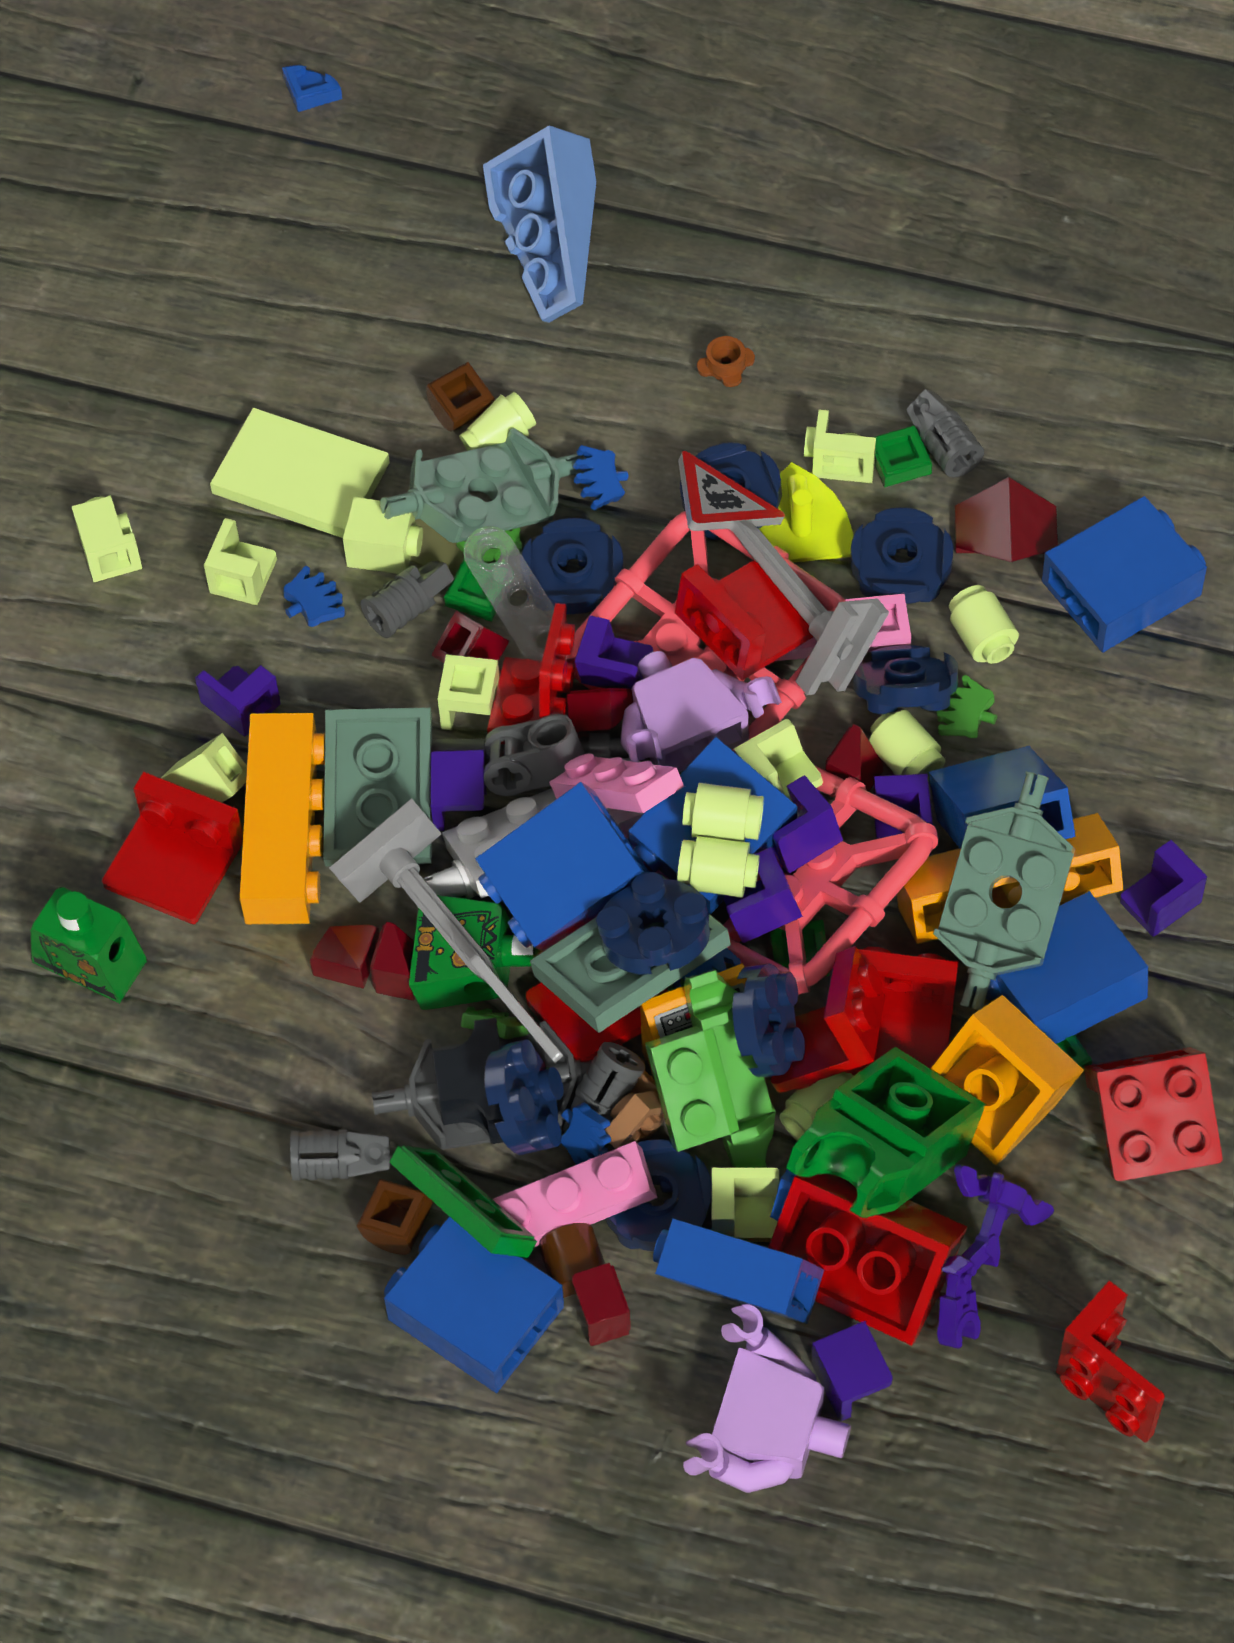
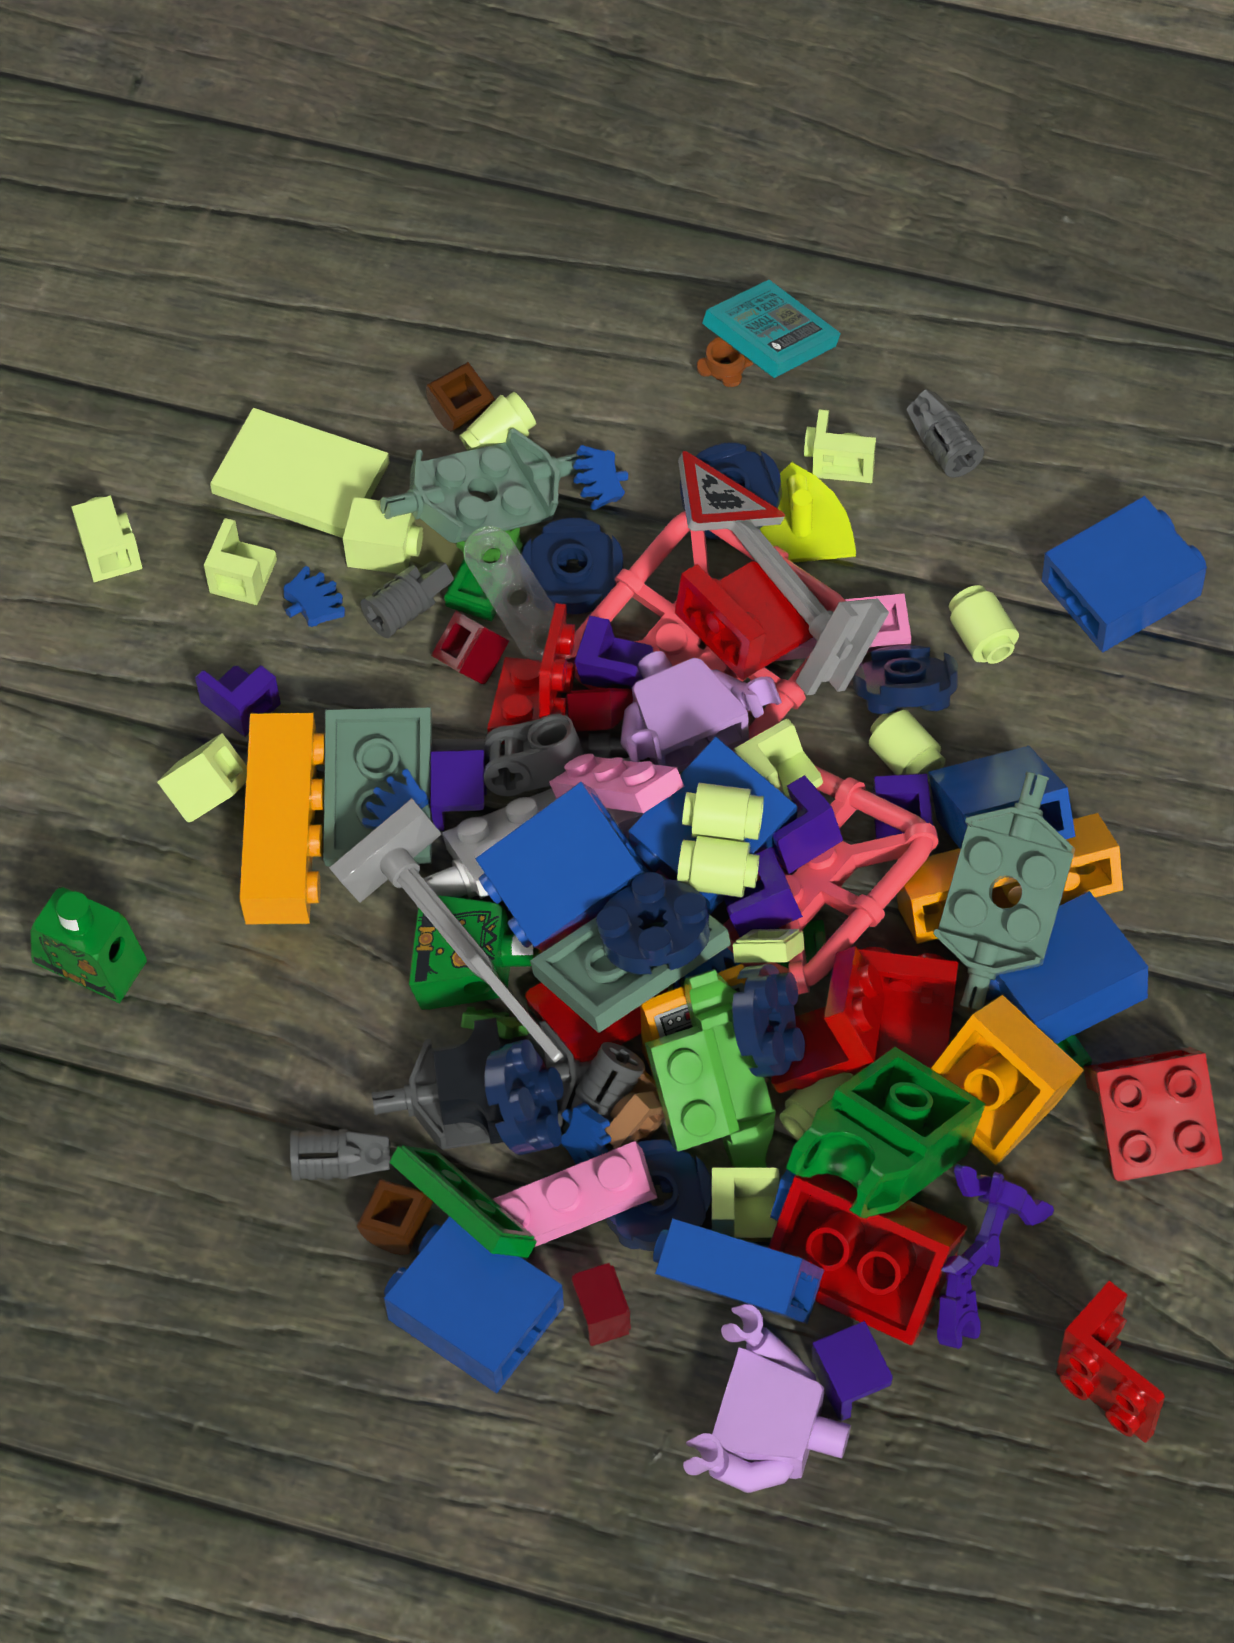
red bracket [102,771,243,924] -> none
blue tile [282,65,342,112] -> none
dark red slope [310,925,380,989] -> none
dark red slope [370,922,415,1001] -> none
yellowish green panel [437,654,499,730] -> none
medium blue wedge [483,125,596,323] -> none
reddish brown brick [539,1223,605,1298] -> none
dark red slope [825,724,883,791] -> none
dark blue plate [850,508,953,604] -> none
green tile [874,425,932,488] -> none
bright green piece [937,675,997,738] -> none
dark red slope [955,477,1058,562] -> none
dark purple panel [1120,840,1207,937] -> none
none -> blue piece [362,769,429,830]
none -> teal tile [702,280,841,378]
none -> yellowish green tile [733,929,805,963]

